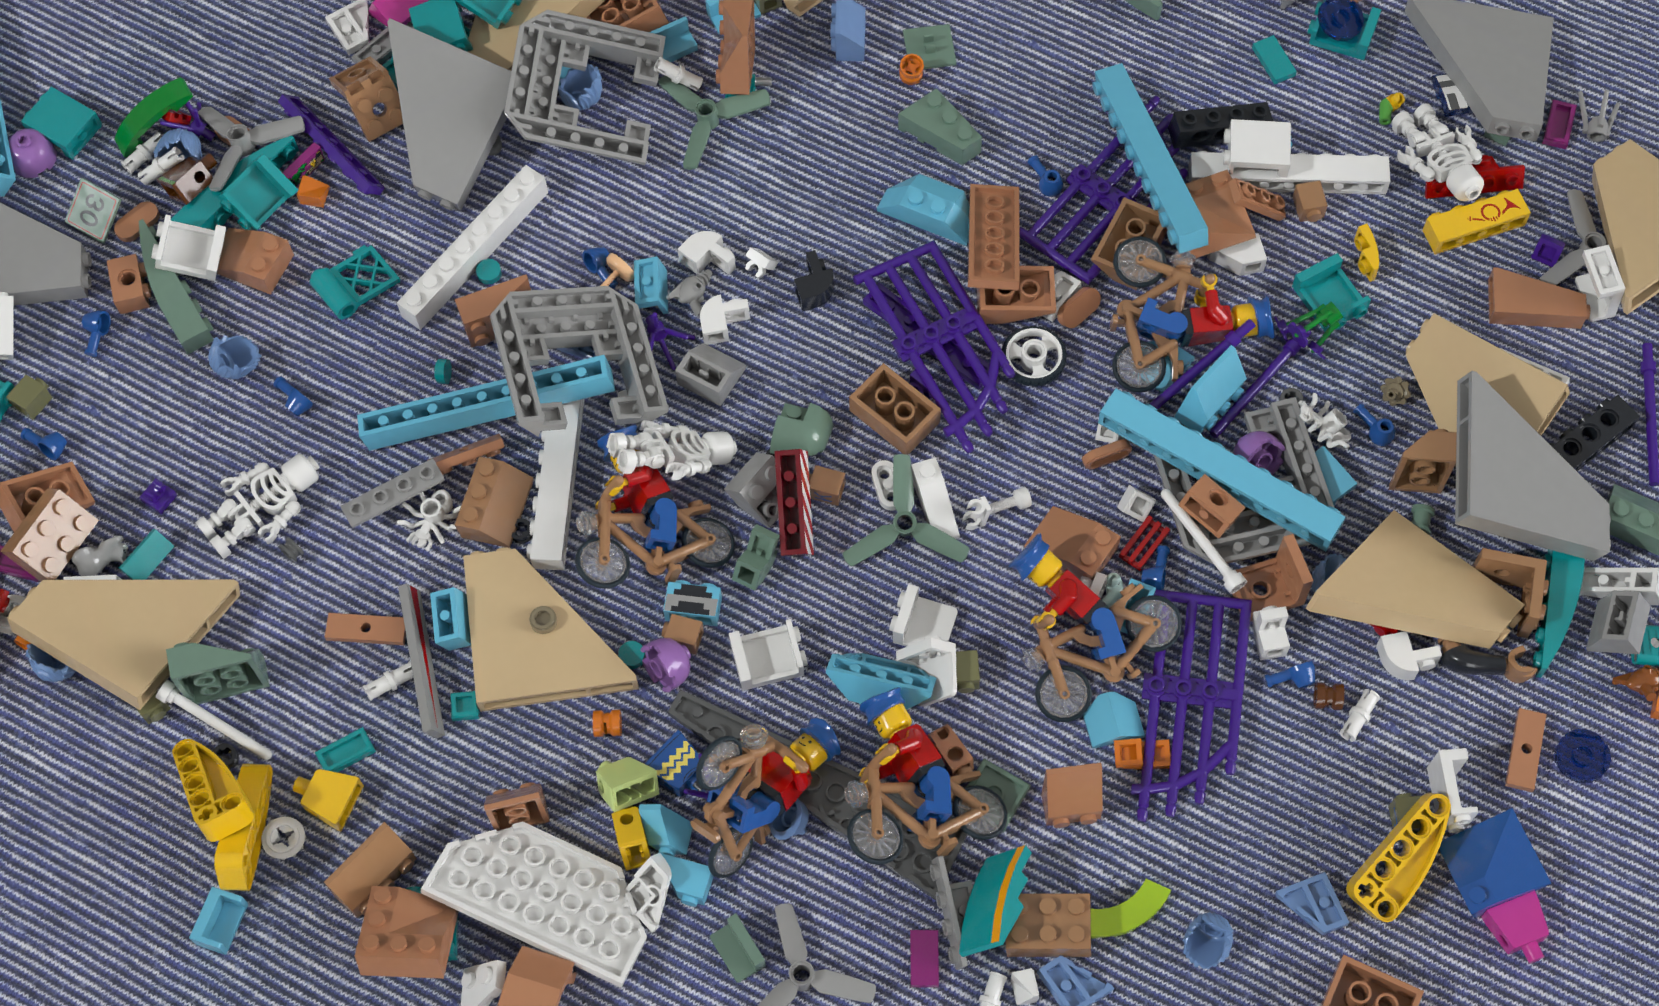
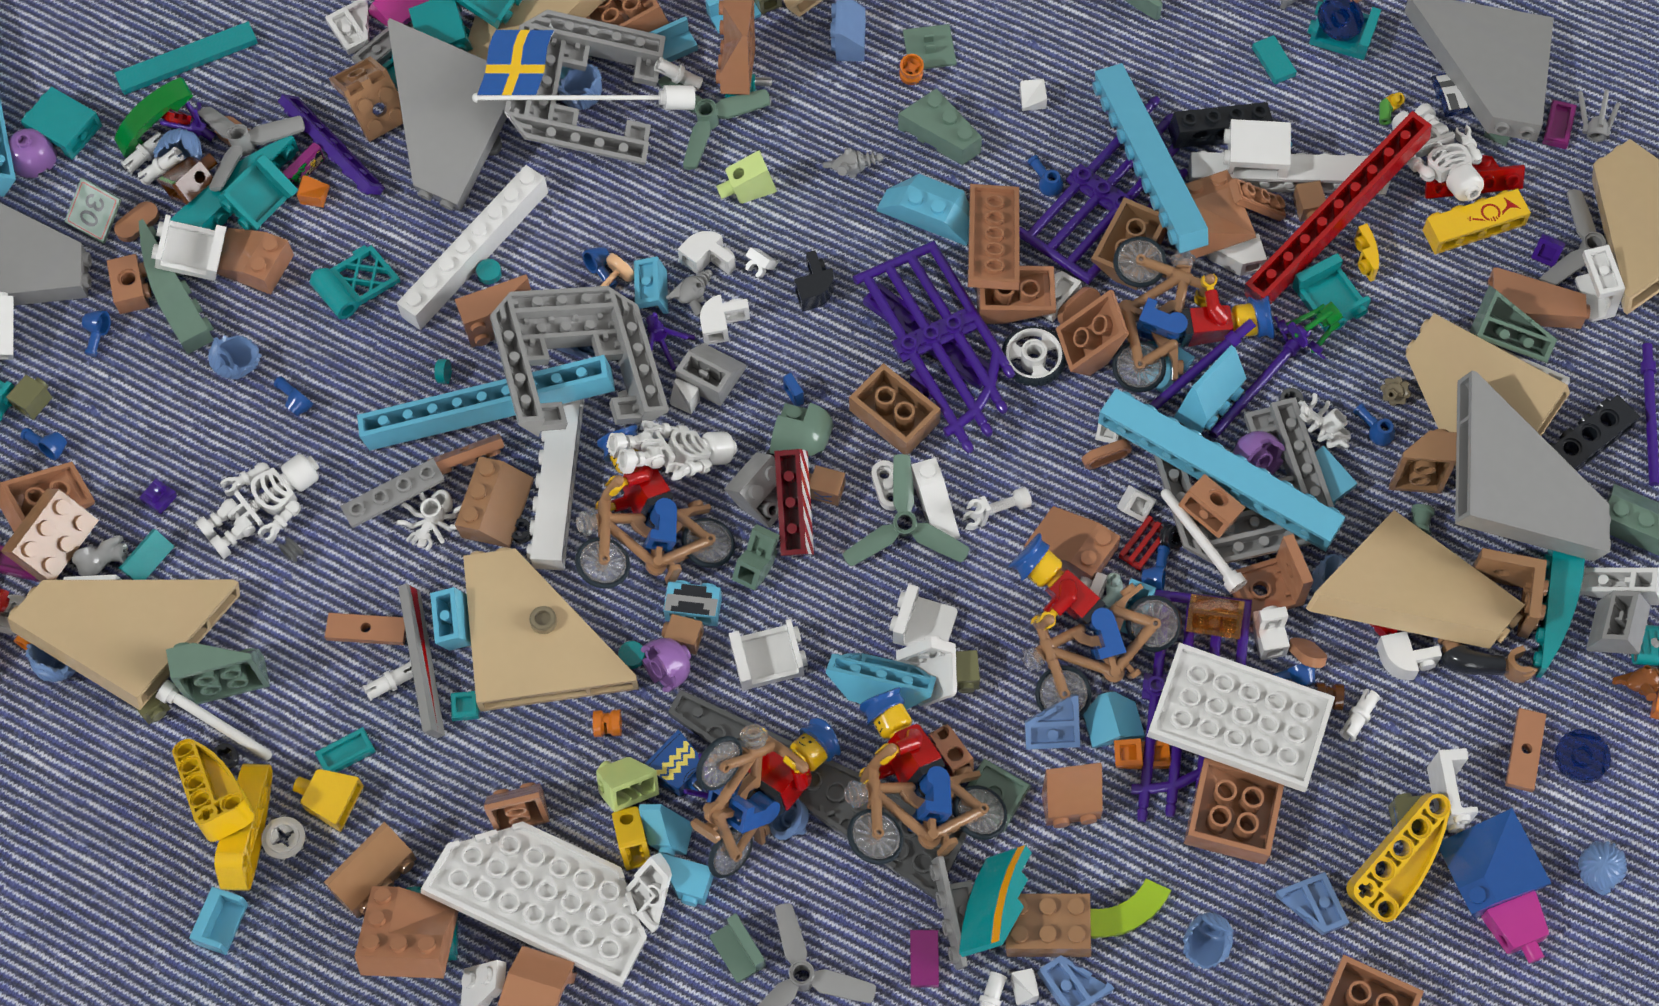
none -> teal tile [114,21,258,95]
none -> flag [472,30,695,110]
none -> white slope [670,378,700,414]
none -> yellowish green torso [716,150,777,204]
none -> blue tile [783,372,804,406]
none -> light grey piece [822,148,884,178]
none -> white slope [1019,79,1047,111]
none -> medium blue wing [1024,694,1080,750]
none -> nougat slope [1056,290,1129,376]
none -> white plate [1147,642,1335,792]
none -> black bush [1159,524,1183,549]
none -> nougat slope [1183,758,1284,865]
none -> clear orange brick [1186,594,1245,639]
none -> red brick [1245,111,1432,304]
none -> nougat tile [1289,638,1327,668]
none -> sand green wedge [1469,285,1557,363]
none -> medium blue hair [1578,841,1627,896]

